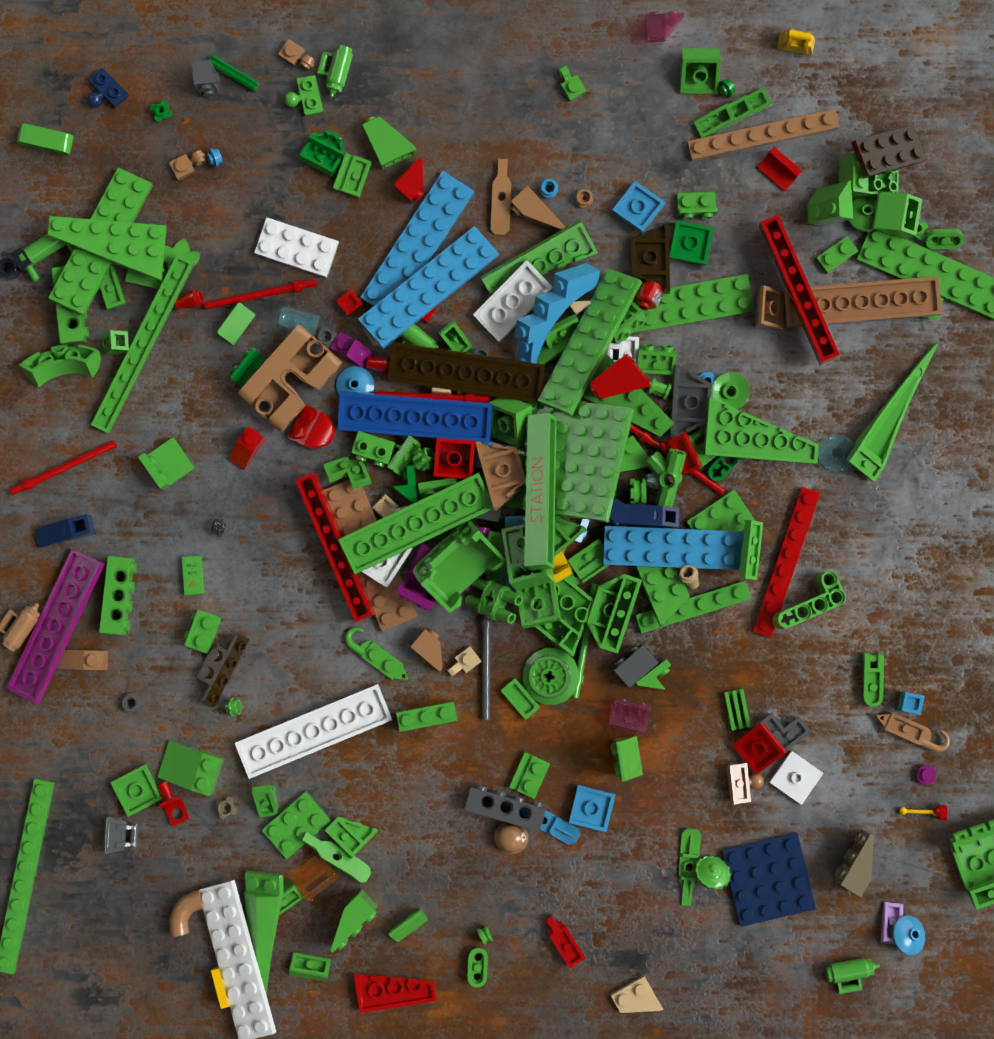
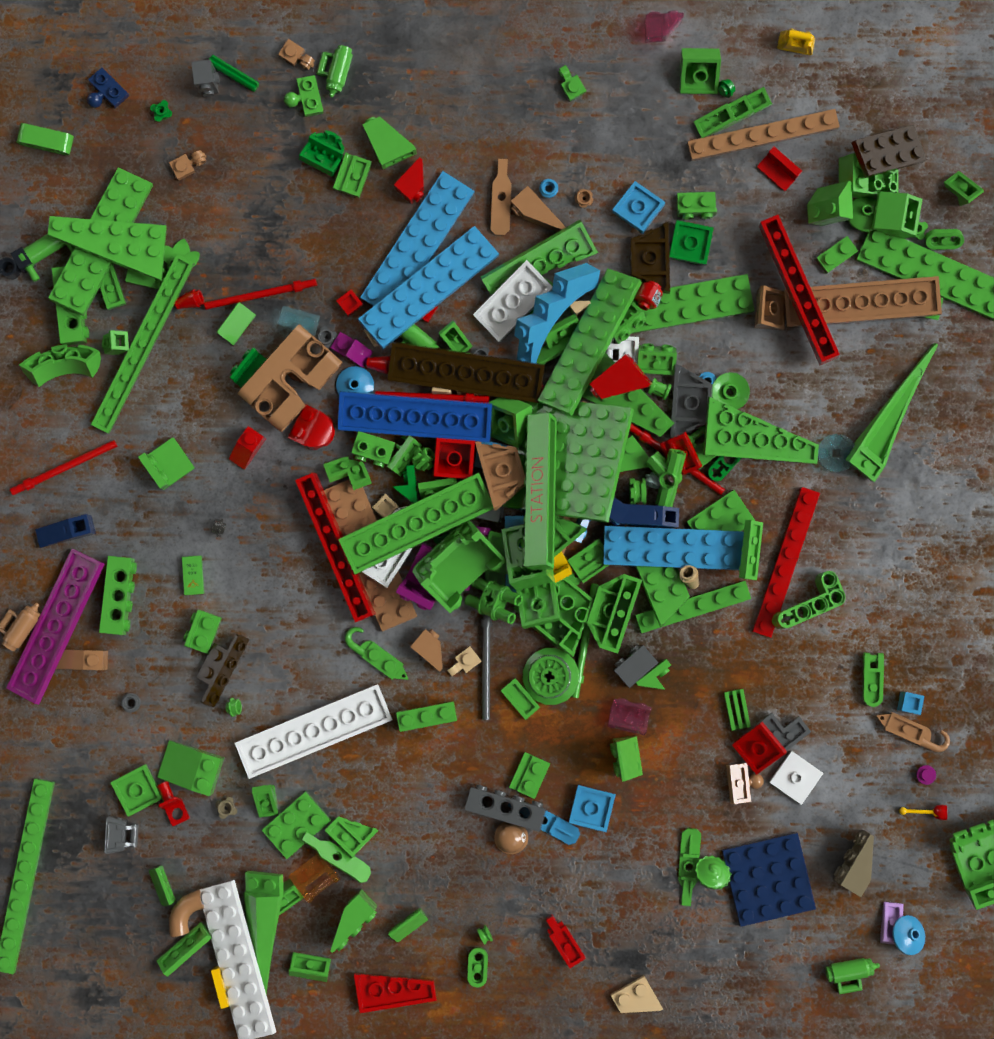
dark azure plate [207,148,223,167] -> none
white plate [254,218,339,278] -> none
none -> bright green slope [149,865,175,906]
none -> bright green plate [157,922,212,977]
none -> bright green slope [944,171,984,206]

